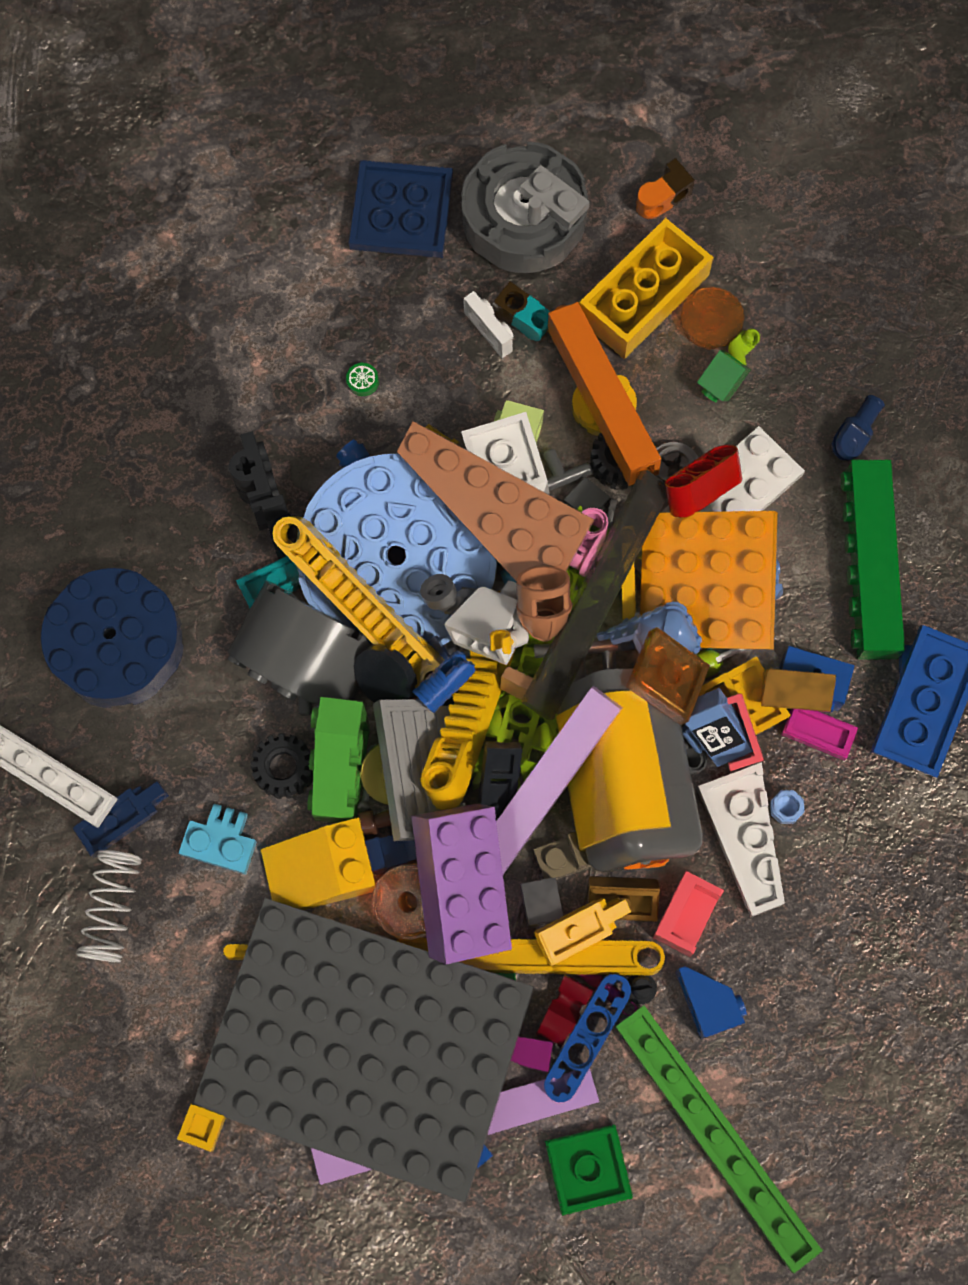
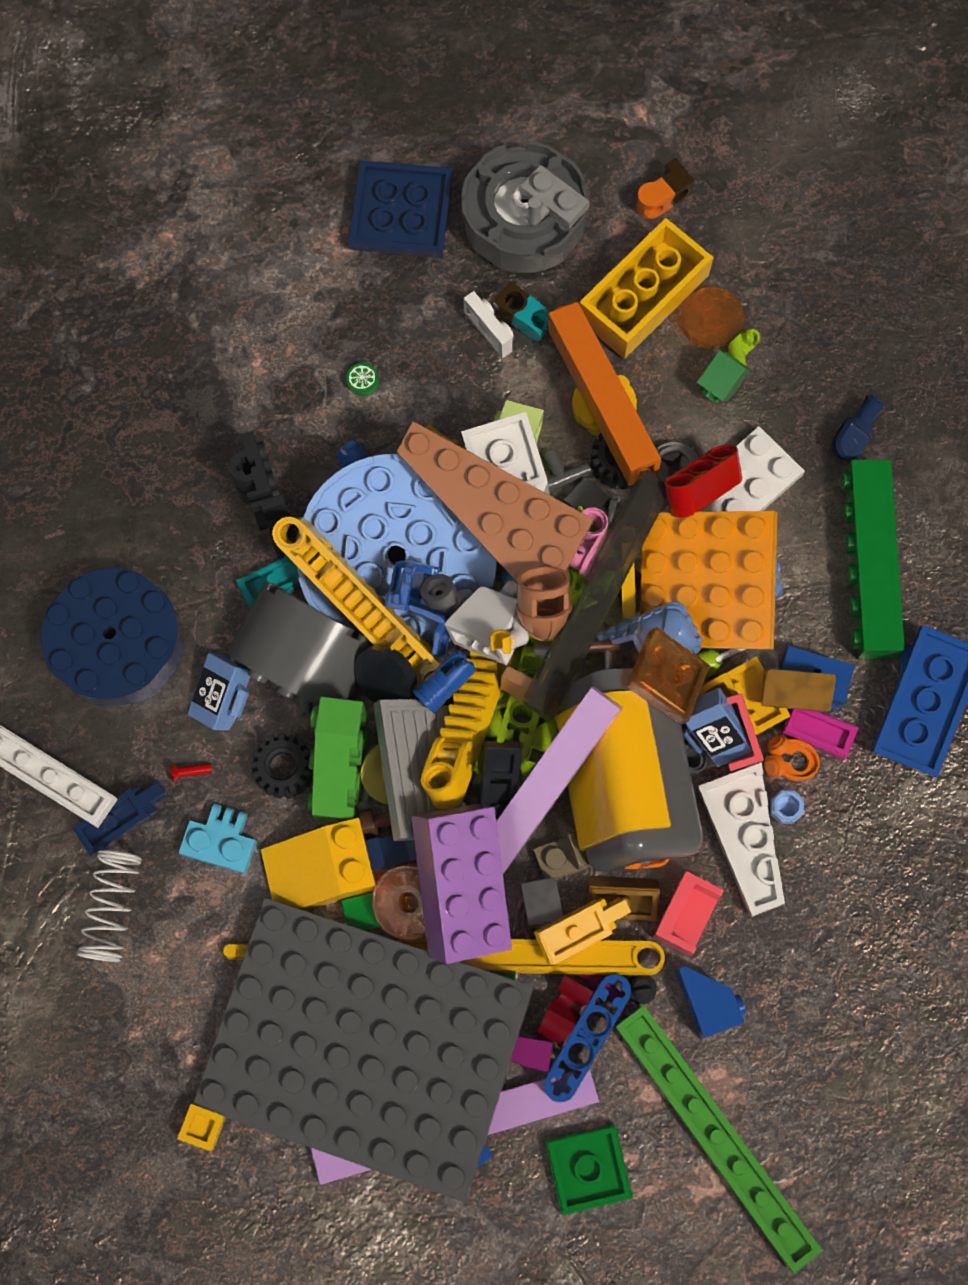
none -> red piece [170,763,212,783]
none -> medium blue piece [187,653,250,730]
none -> green tile [341,892,384,932]
none -> blue piece [384,560,450,657]
none -> orange piece [763,735,820,782]

